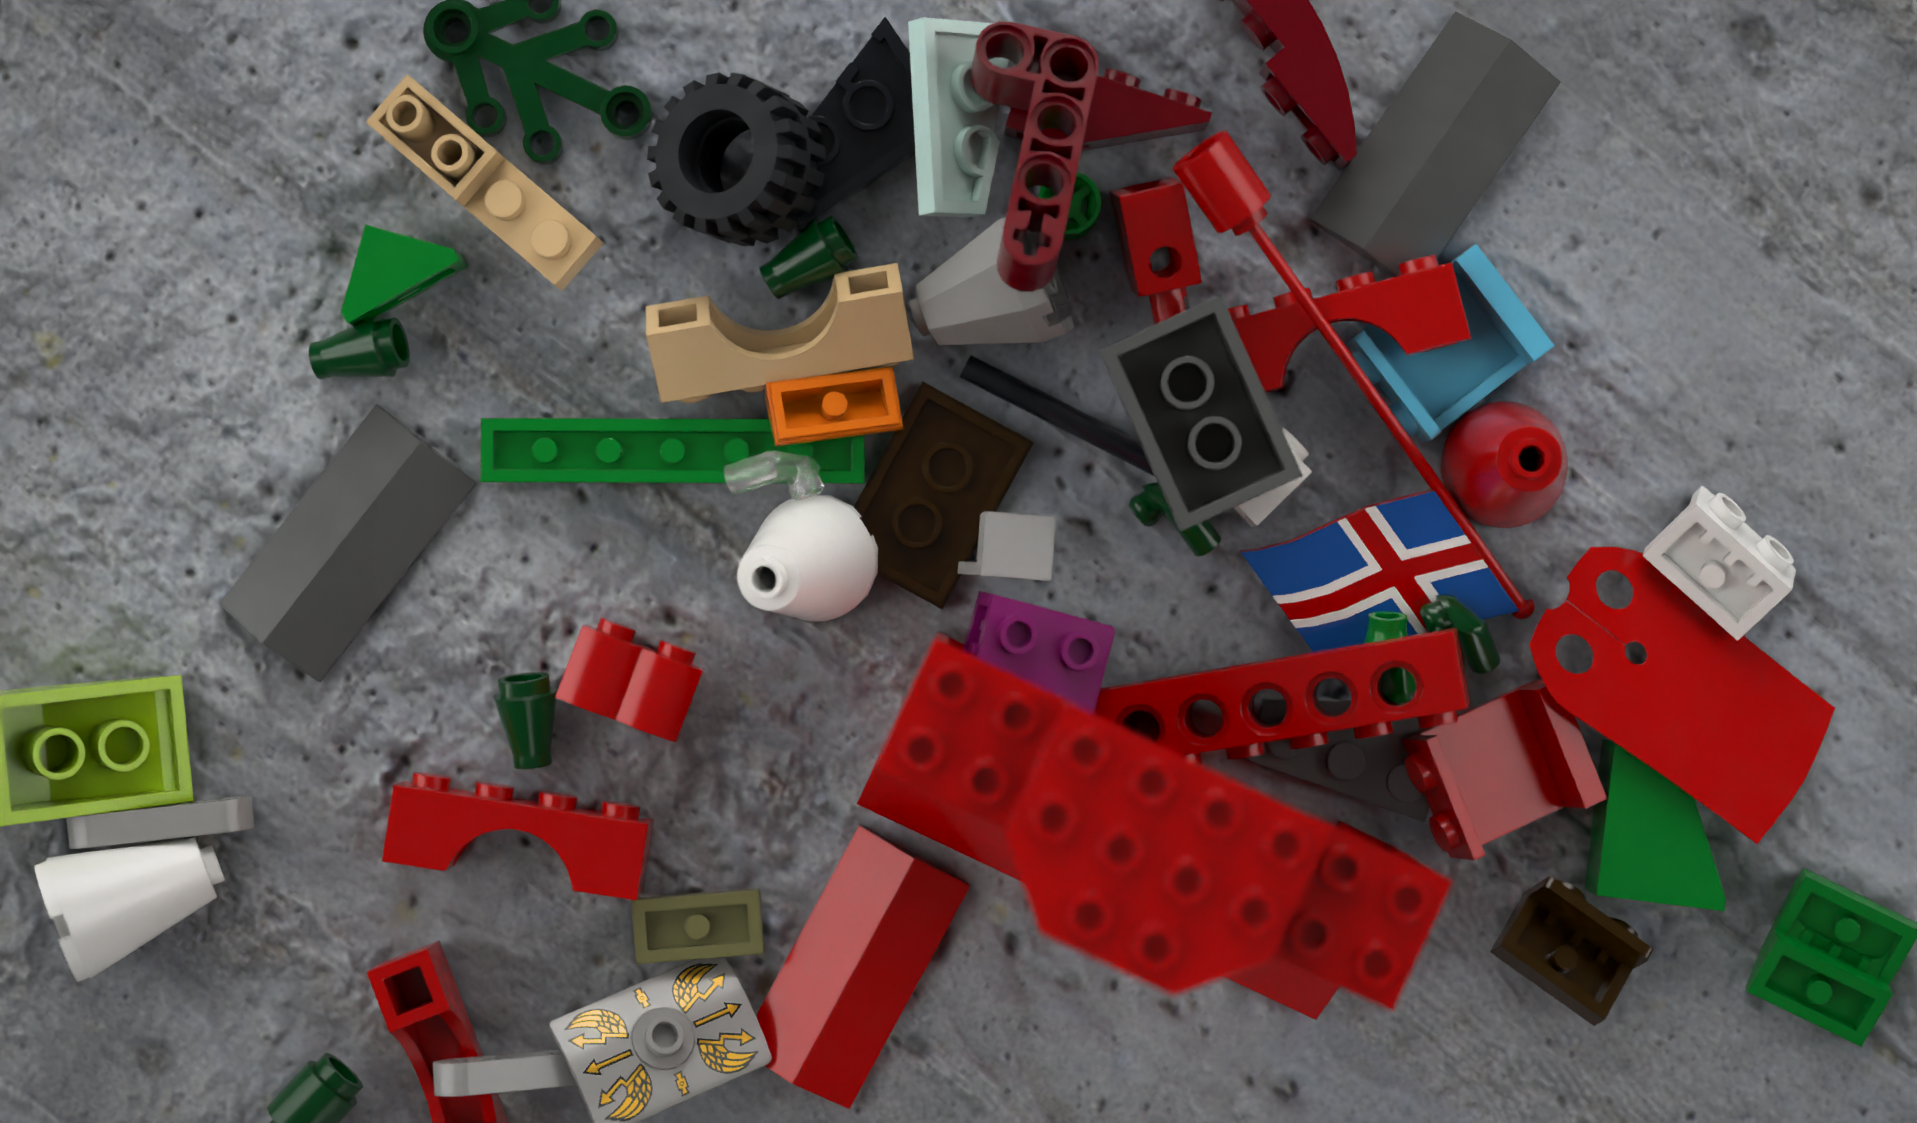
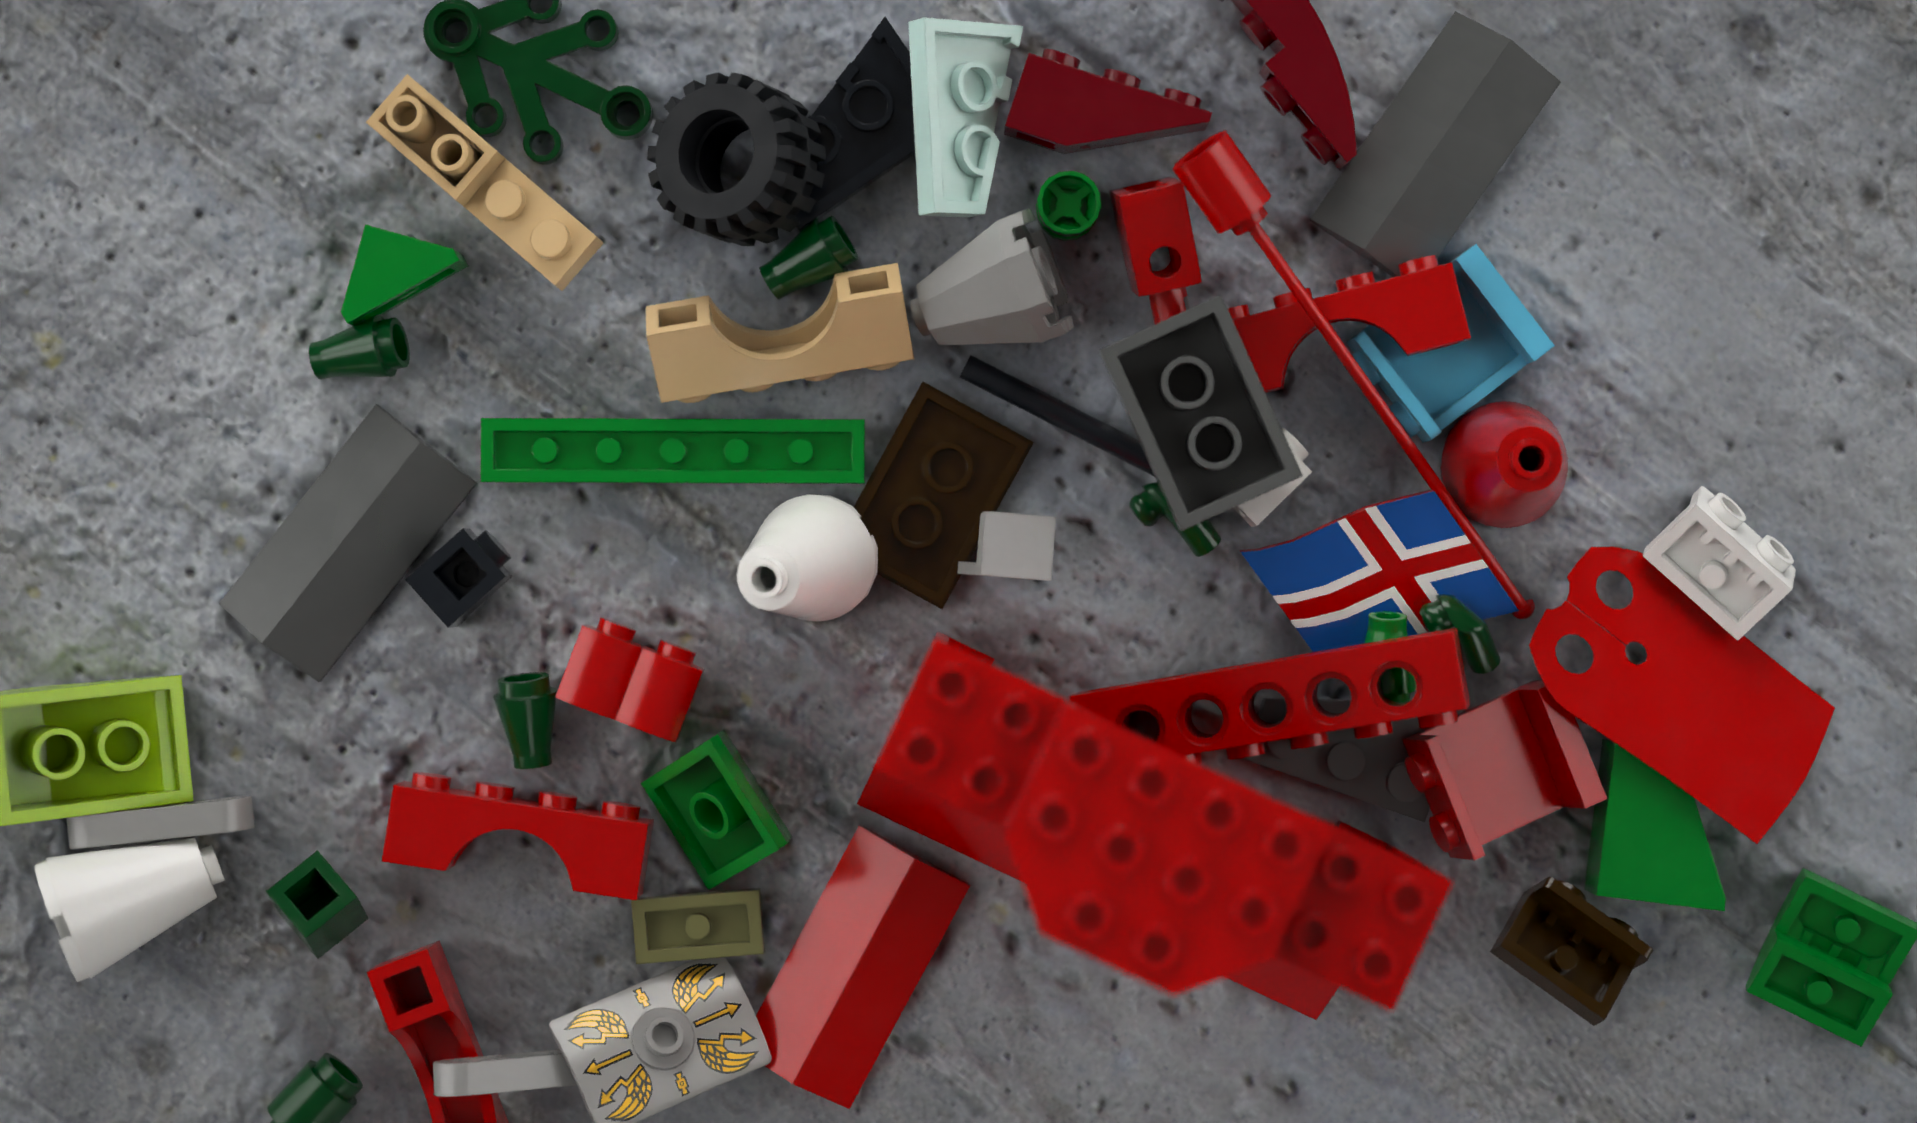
clear arm [724,451,824,500] -> none
orange slope [764,366,903,447] -> none
magenta bracket [963,591,1115,714] -> none
dark red beam [971,21,1099,292] -> none
none -> dark green brick [266,850,369,959]
none -> black brick [405,528,513,628]
none -> green slope [641,730,792,890]

